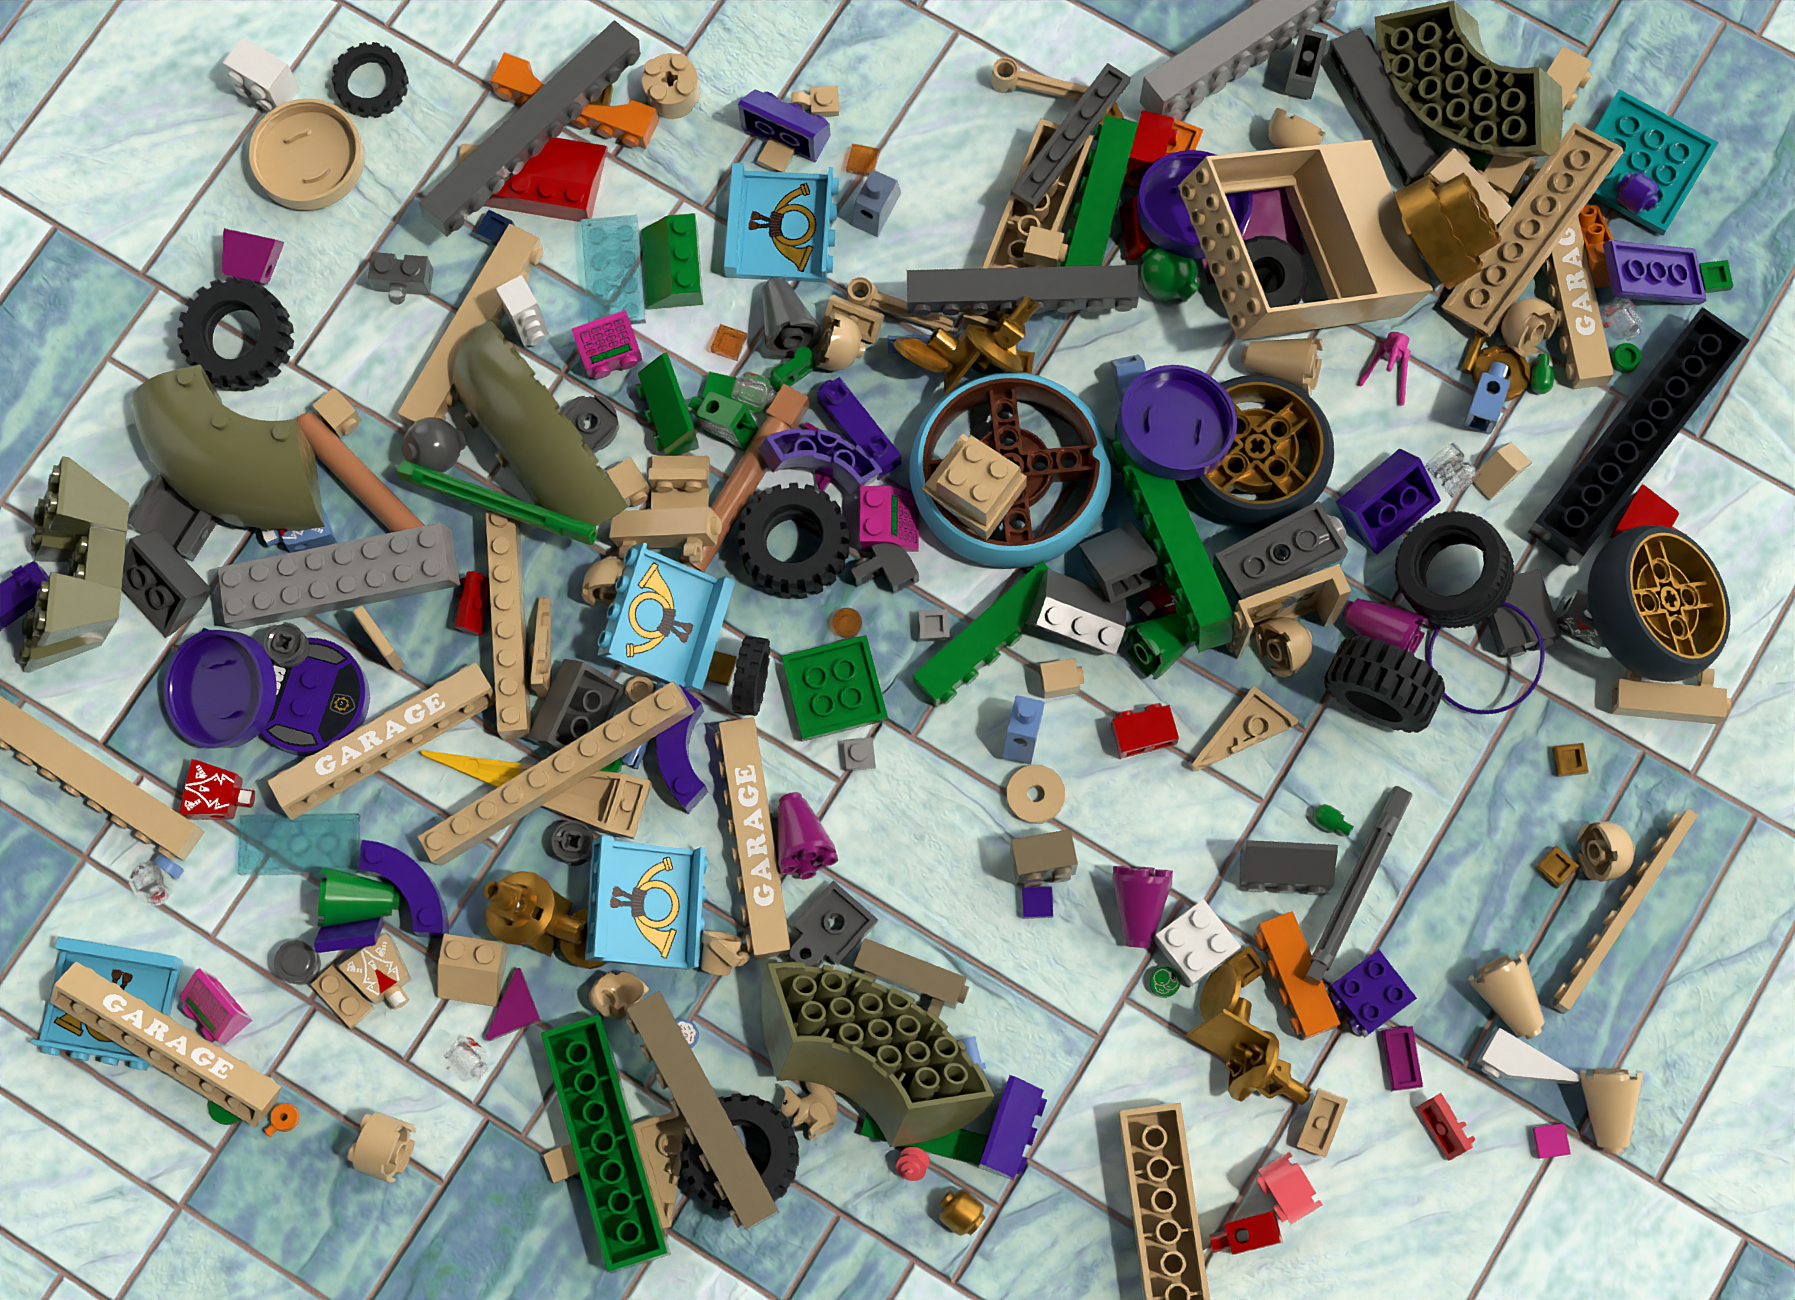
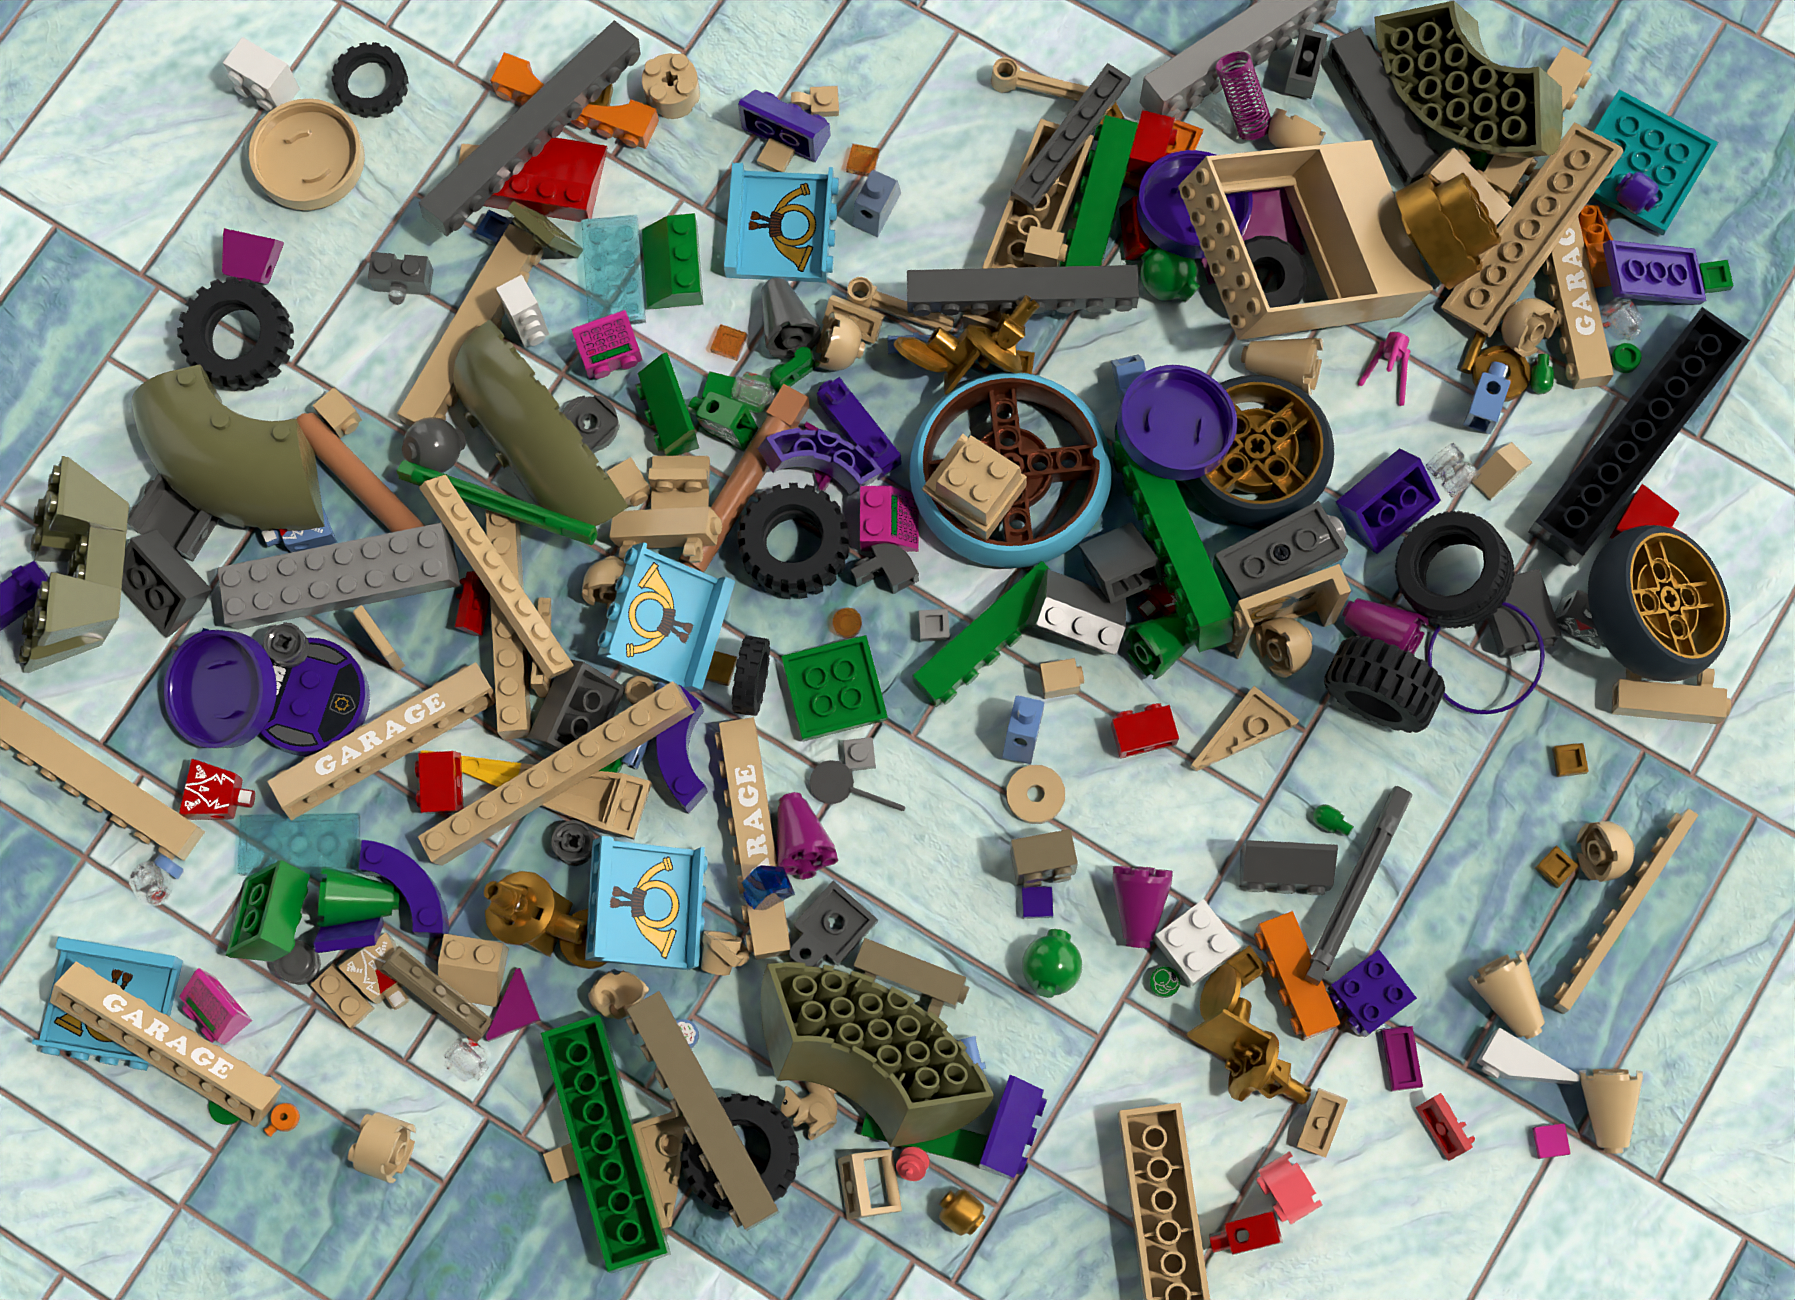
none -> green slope [226,860,310,962]
none -> dark tan tile [381,946,493,1043]
none -> red brick [415,751,464,814]
none -> tan plate [419,475,574,679]
none -> olive plate [507,201,584,258]
none -> clear blue slope [742,865,795,910]
none -> dark grey piece [810,760,905,811]
none -> tan tile [838,1149,902,1220]
none -> green brick [1022,929,1082,998]
none -> magenta piece [1215,51,1271,140]

